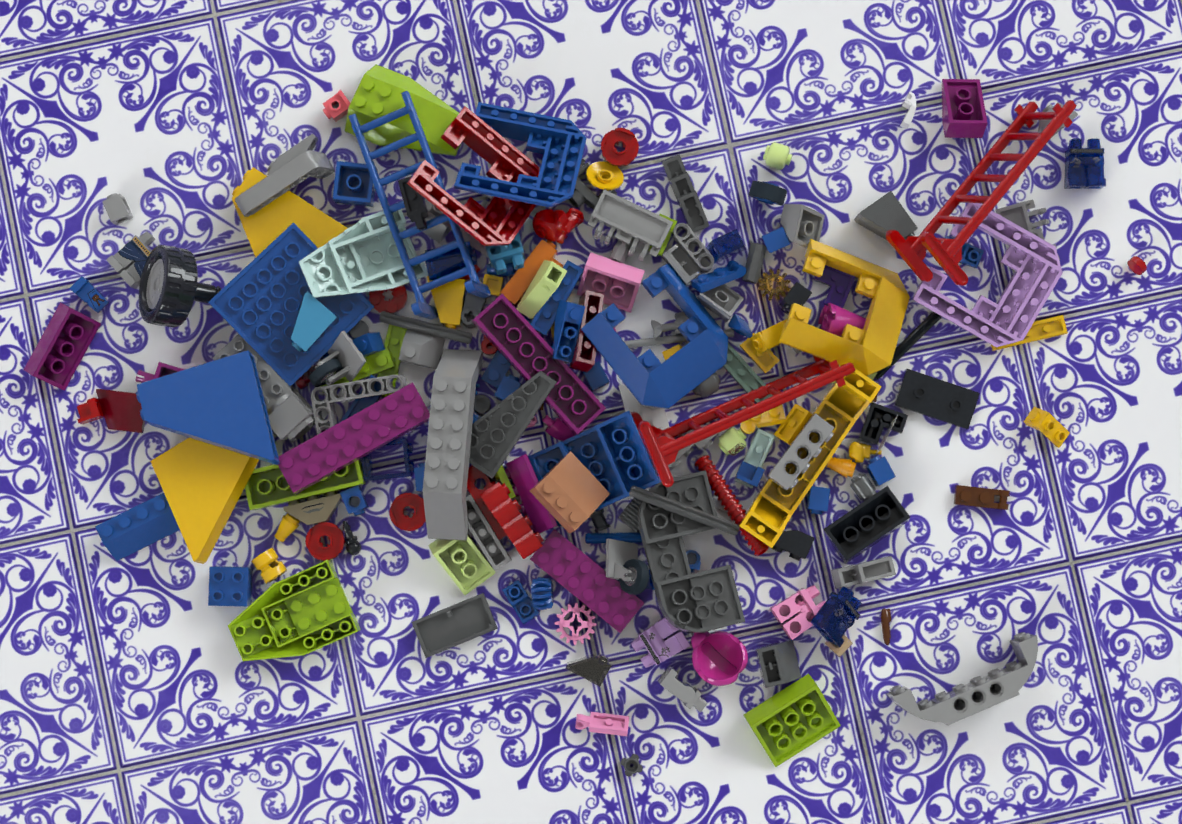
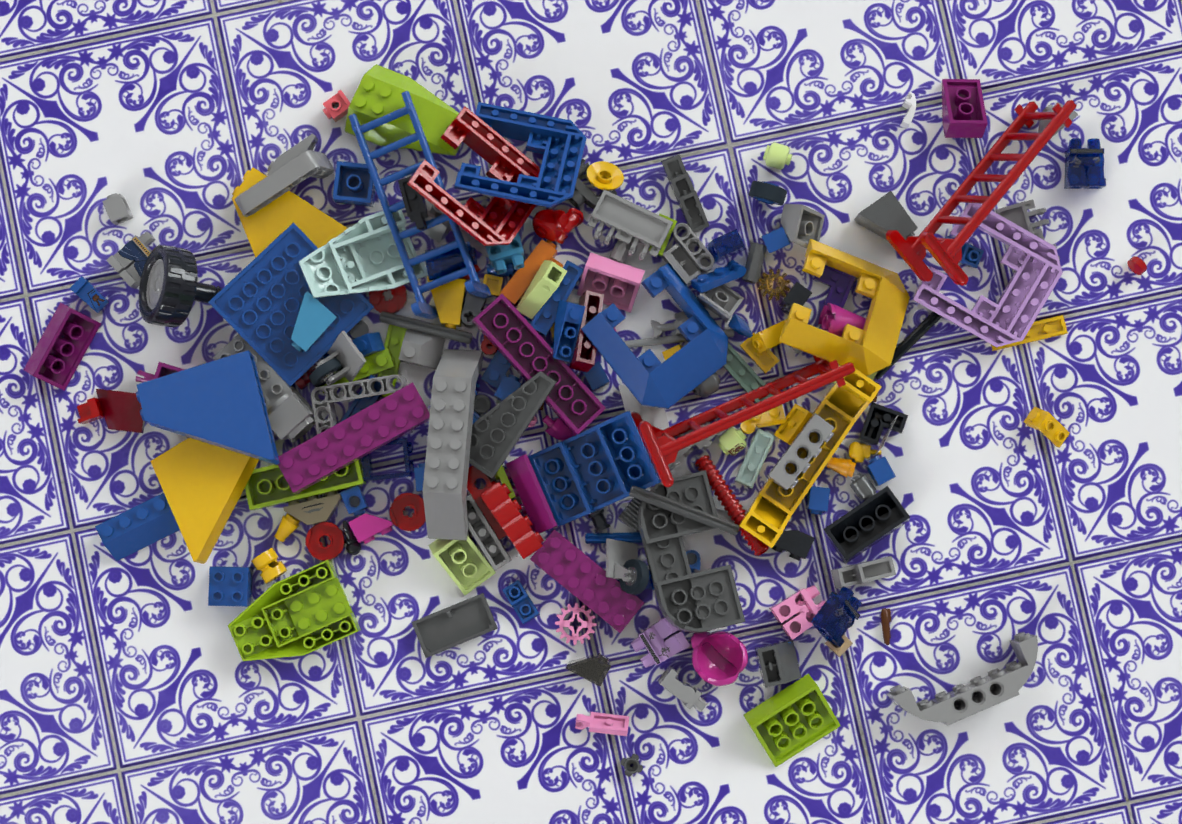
nougat slope [530,451,610,533] -> none
blue gear [531,577,554,610] -> none
red plate [601,128,639,167] -> none
blue panel [735,461,765,488] -> none
black plate [895,369,980,430] -> none
reddish brown plate [954,485,1010,510] -> none
none -> dark pink slope [348,513,394,544]

